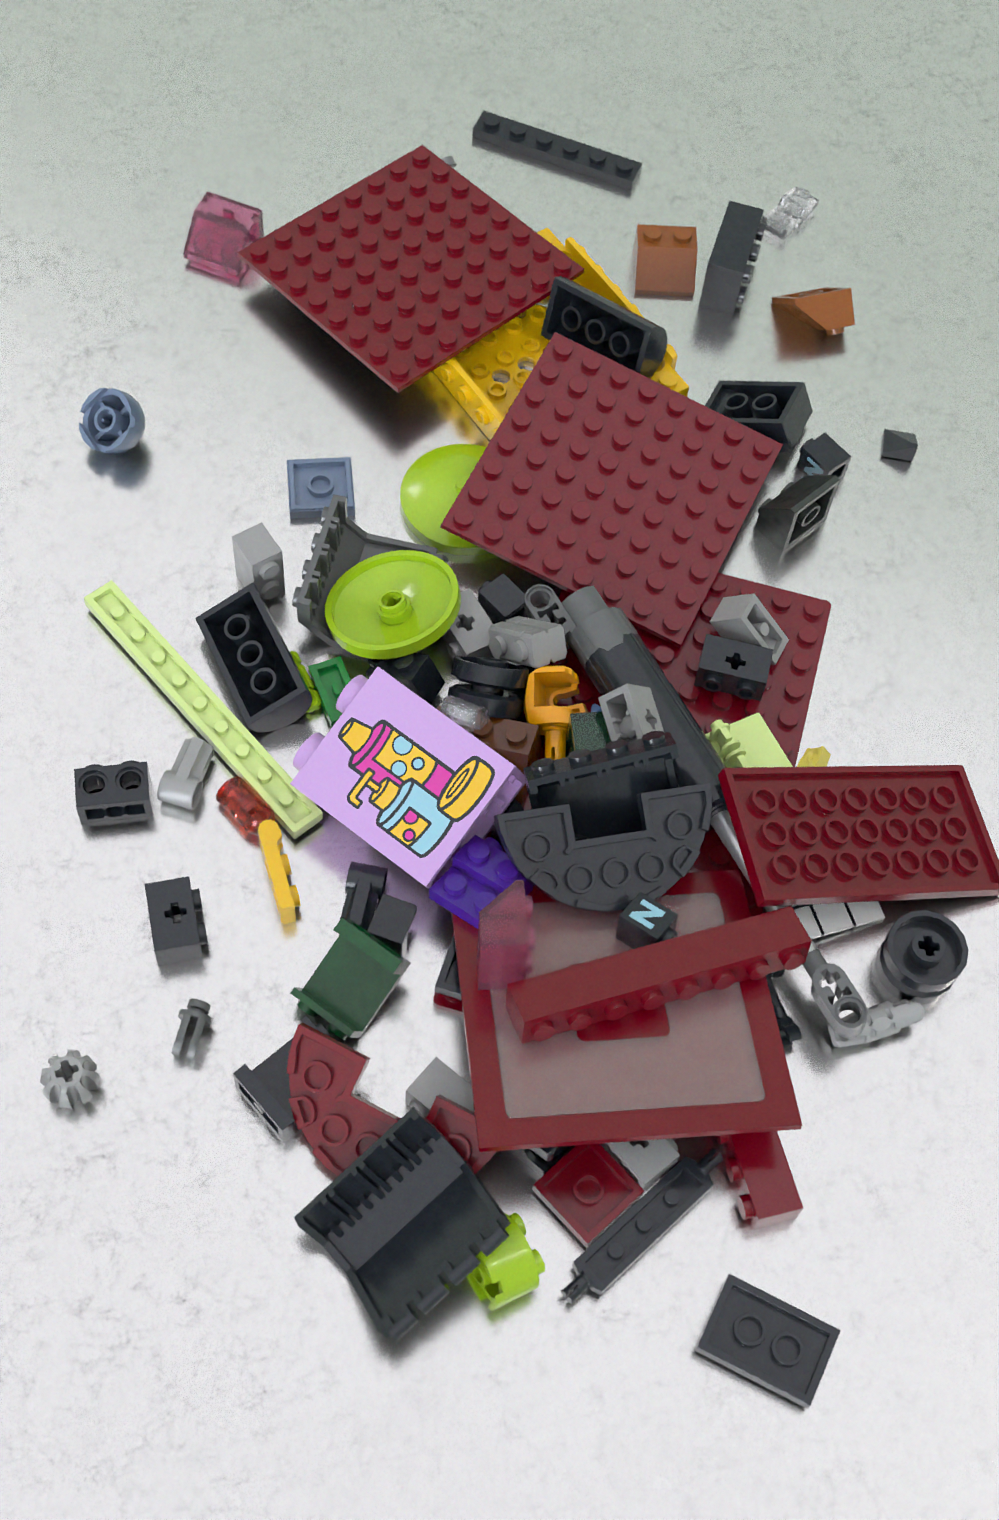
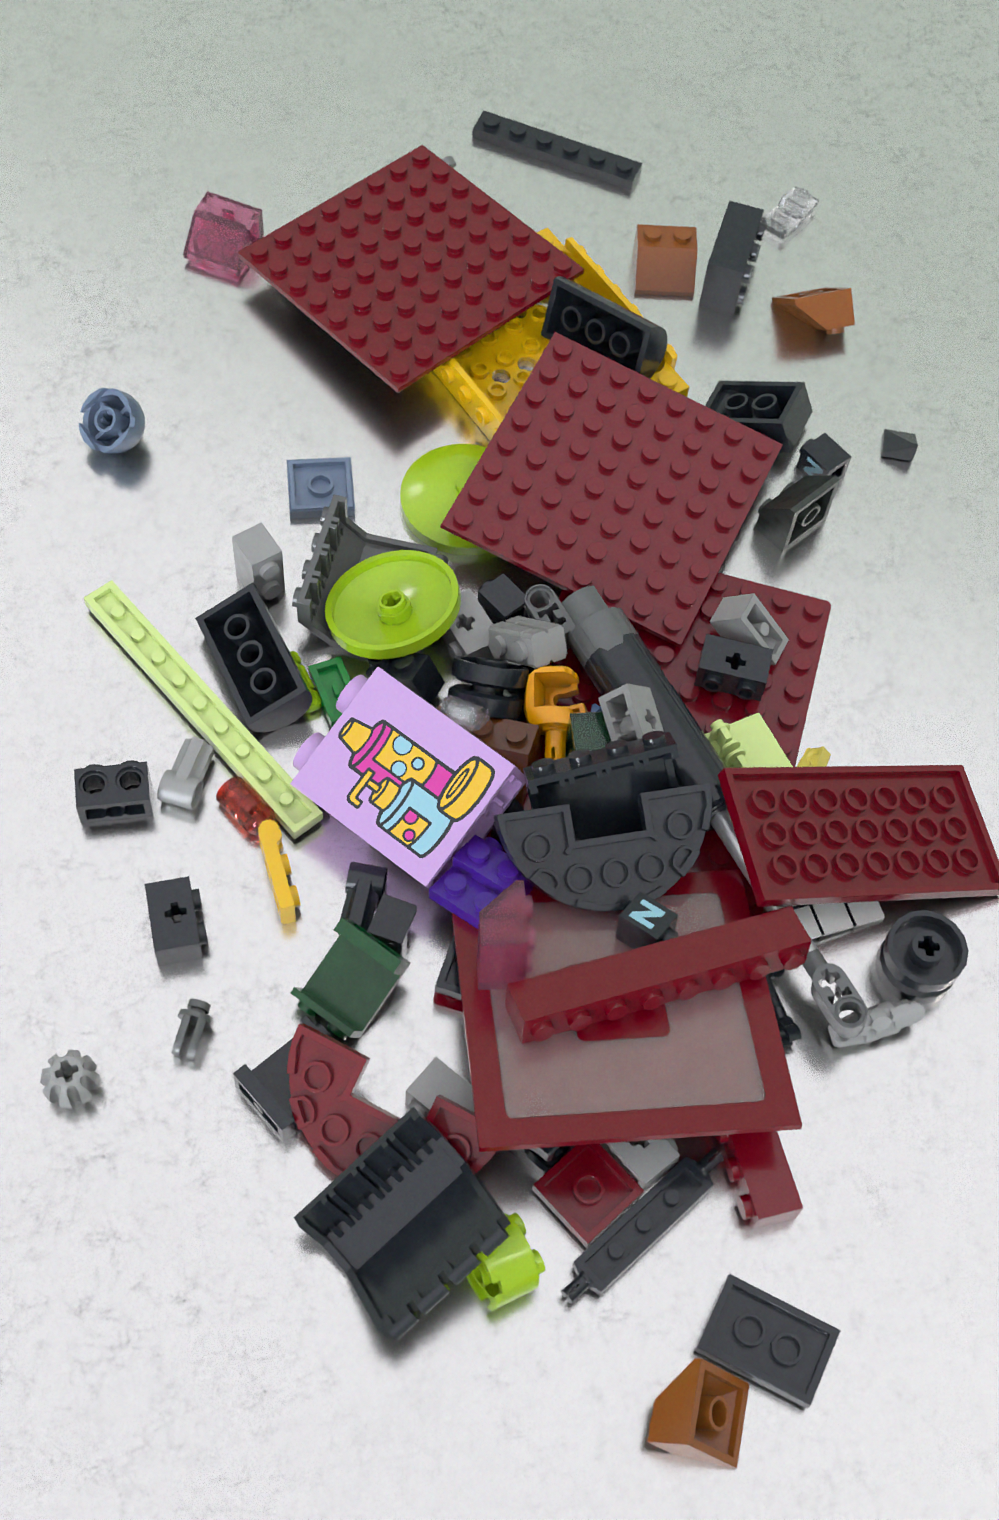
none -> dark orange slope [647,1358,750,1468]

